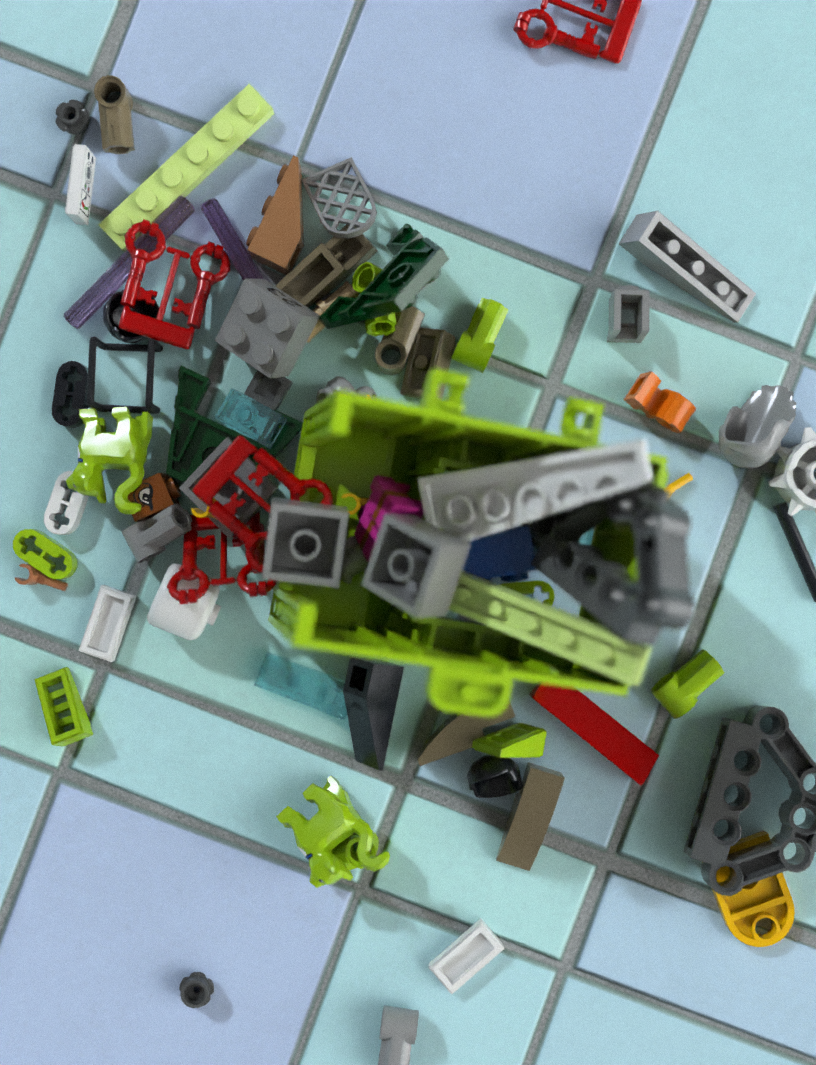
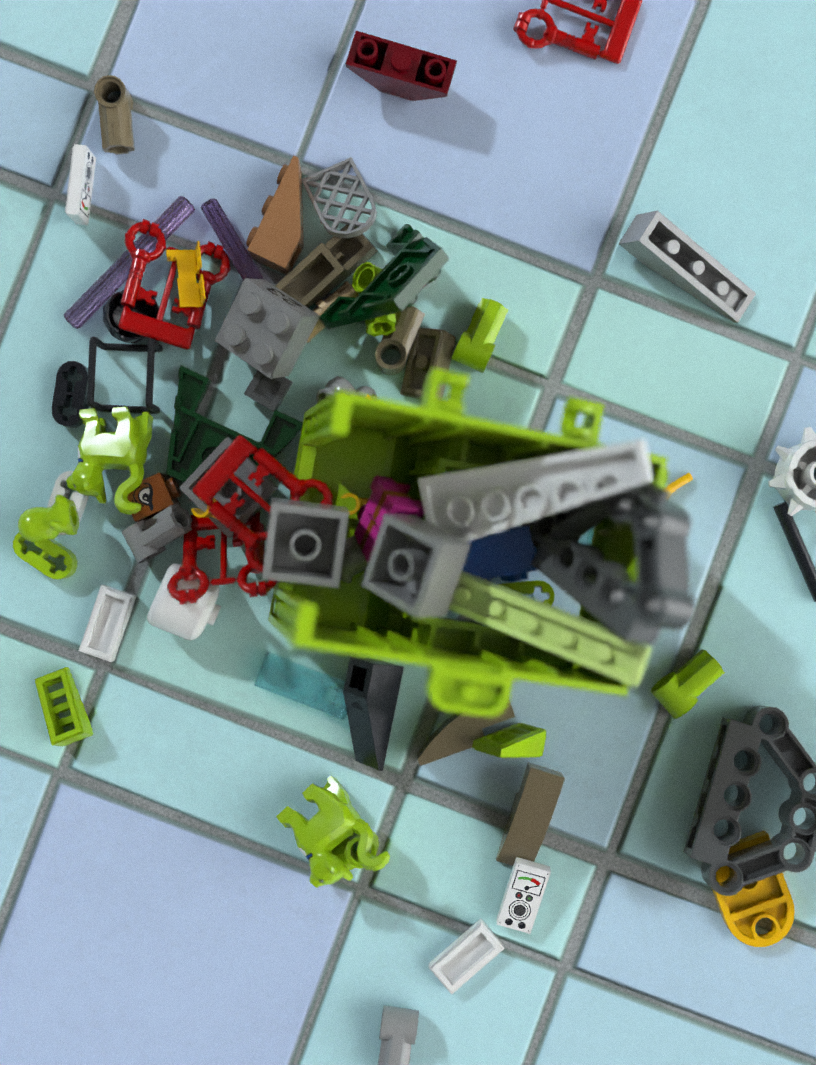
nougat hand [15,564,68,591] -> none
dark grey plate [55,100,90,135] -> none
yellowish green plate [98,84,274,253] -> none
dark grey plate [179,972,214,1008] -> none
clear light blue plate [214,388,287,449] -> none
black hair [467,754,523,798] -> none
red slope [529,683,659,786] -> none
light grey window [607,285,650,343] -> none
orange leg [624,371,696,434] -> none
light grey hair [718,385,796,469] -> none
none -> lime animal [18,494,79,542]
none -> yellow piece [166,241,206,308]
none -> dark red slope [346,31,457,101]
none -> white tile [496,857,551,934]

